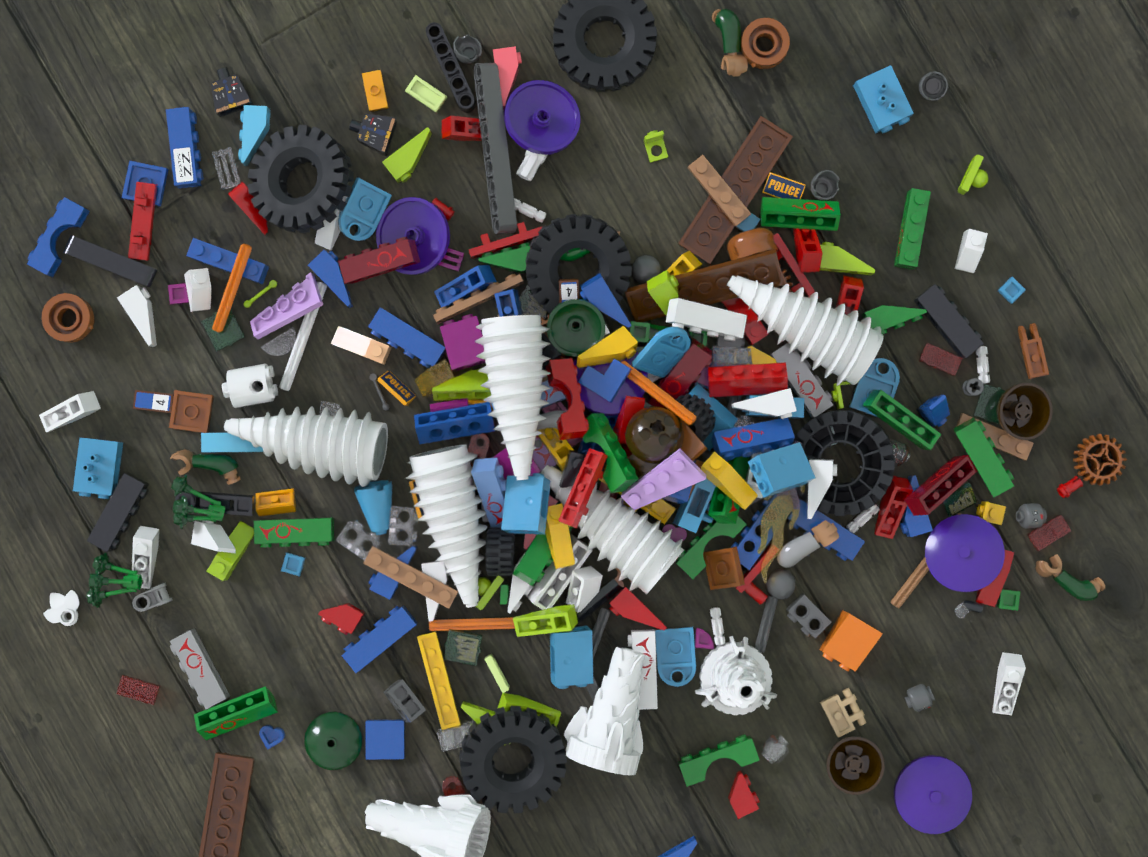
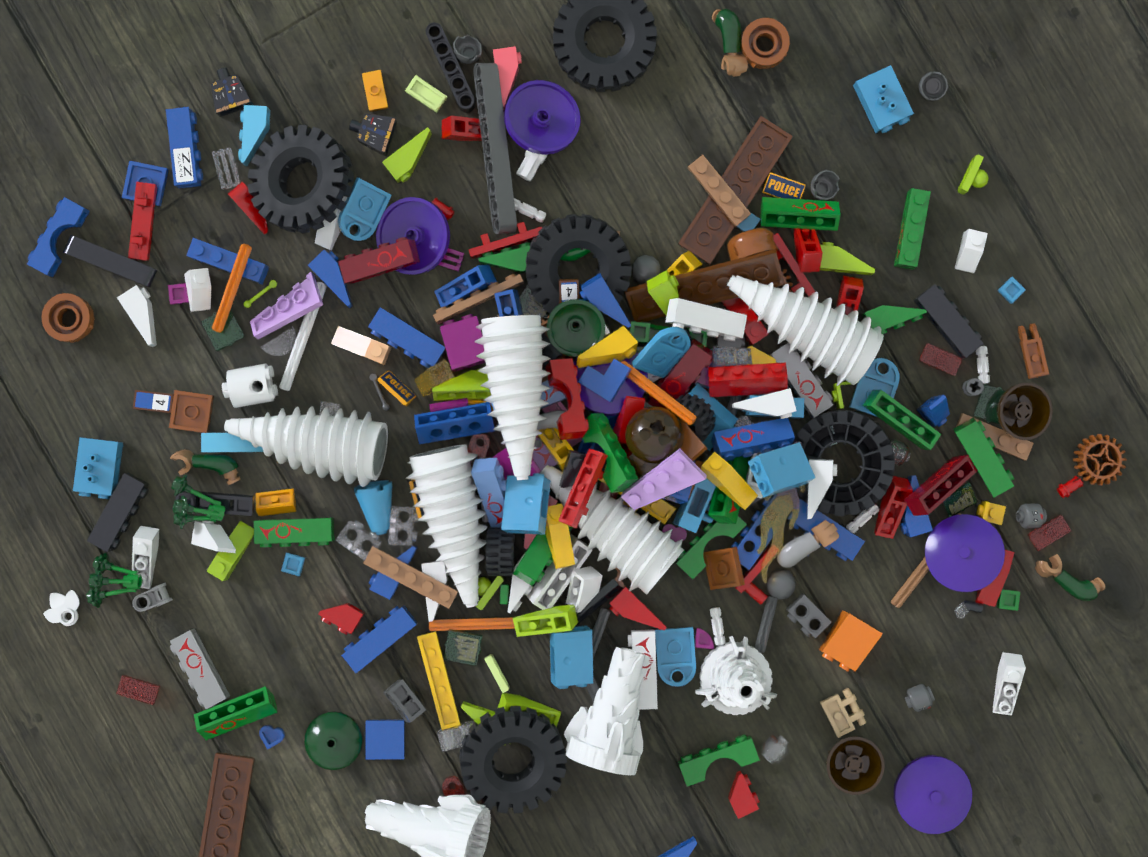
white slope [39,391,101,433] -> none
lime bracket [644,130,668,163] -> none

